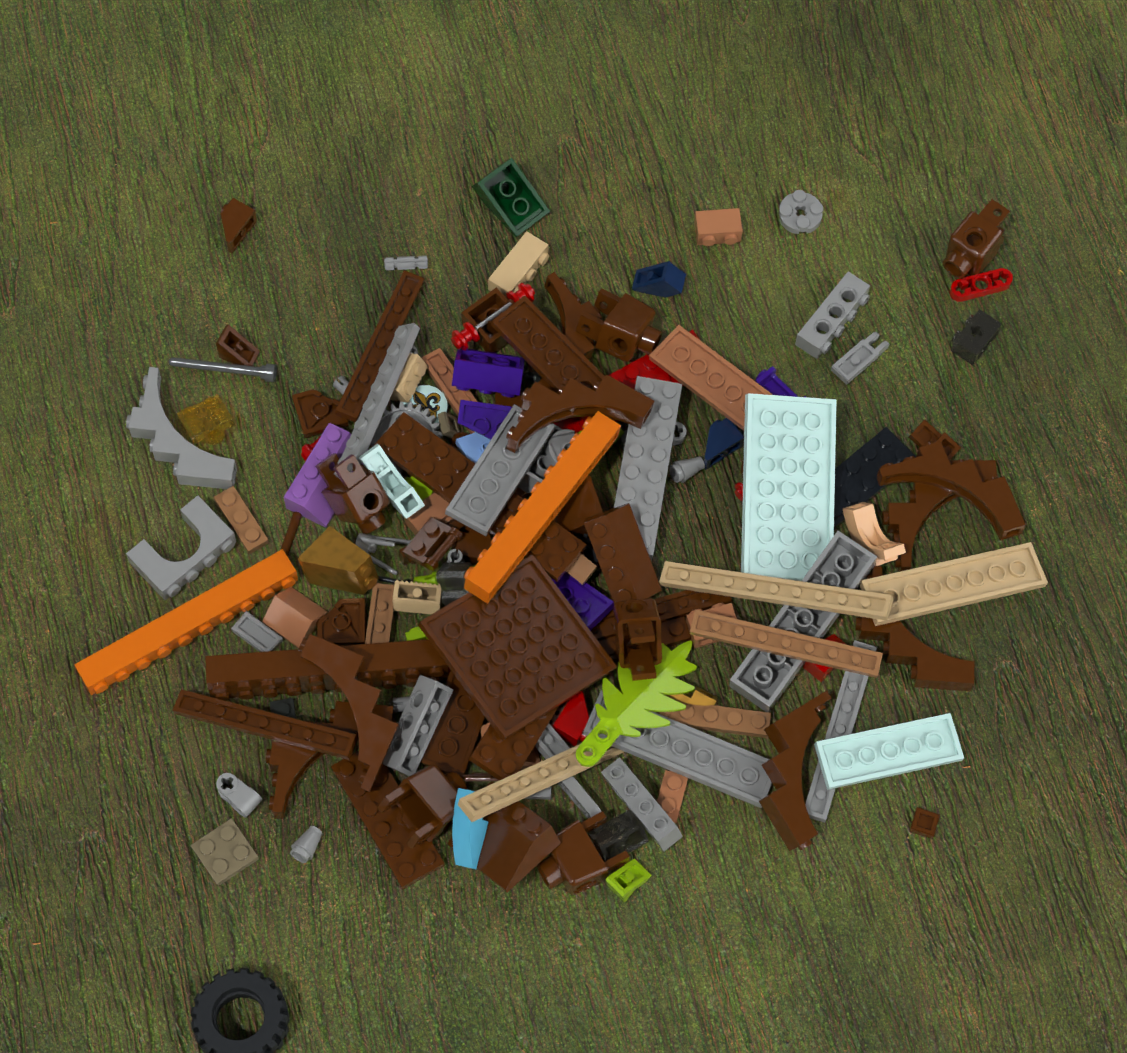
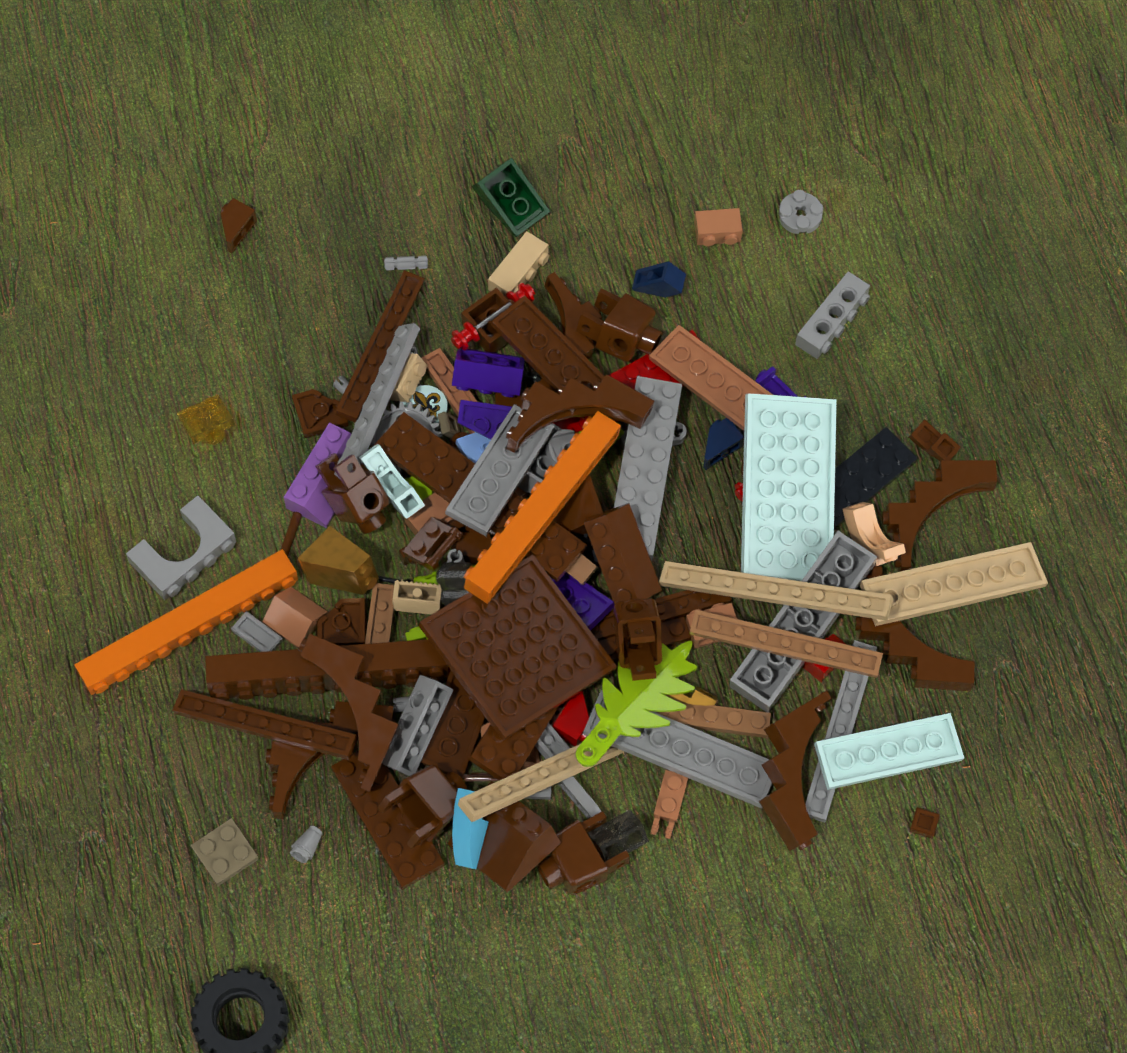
light grey arch [126,367,237,489] -> none
dark grey piece [169,357,277,382] -> none
medium nougat plate [213,486,269,554] -> none
reddish brown slope [216,325,260,366] -> none
light grey piece [216,773,263,818] -> none
pearl dark grey plate [269,698,296,719] -> none
red hand [301,436,321,461] -> none
light grey plant [355,533,411,575] -> none
light grey brick [601,757,683,851] -> none
lime slope [606,858,652,903] -> none
light grey cone [669,456,705,483] -> none
light grey hinge [831,331,890,385] -> none
reddish brown arch [876,441,1026,541] -> none
reddish brown piece [942,199,1010,279] -> none
red beam [949,268,1013,302] -> none
clear smoke brick [951,309,1002,365] -> none

